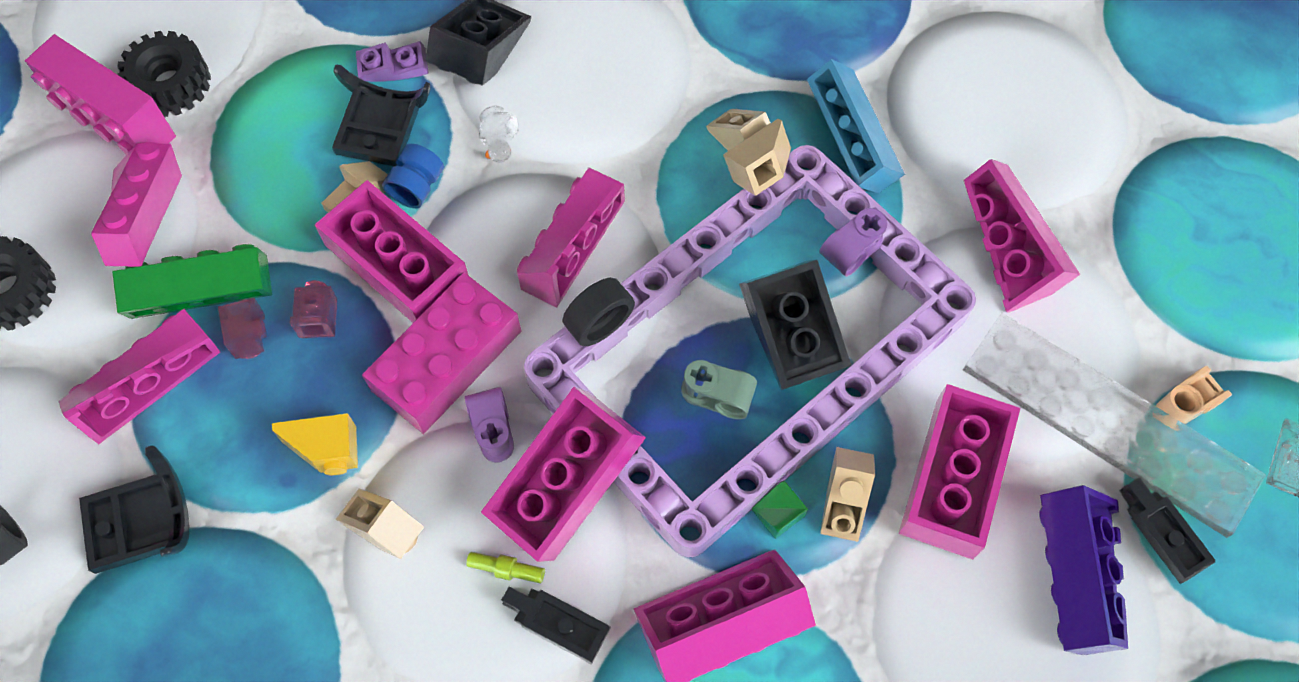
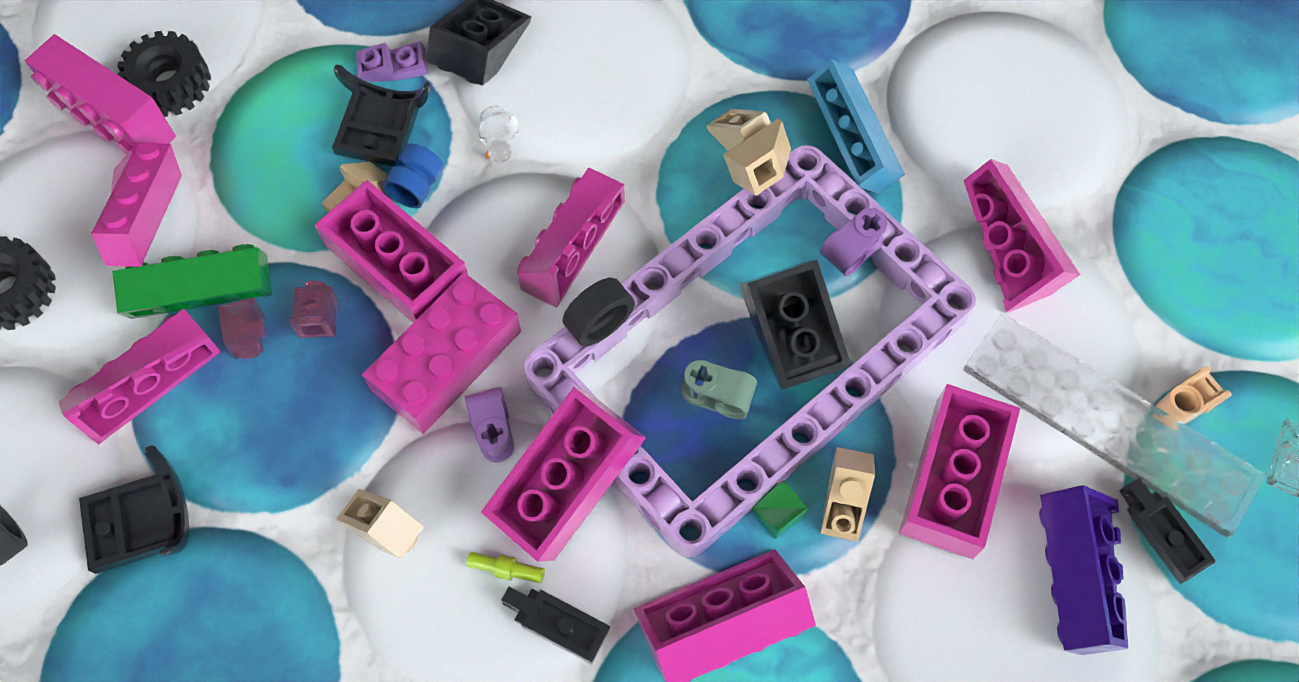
yellow slope [272,413,358,475] -> none

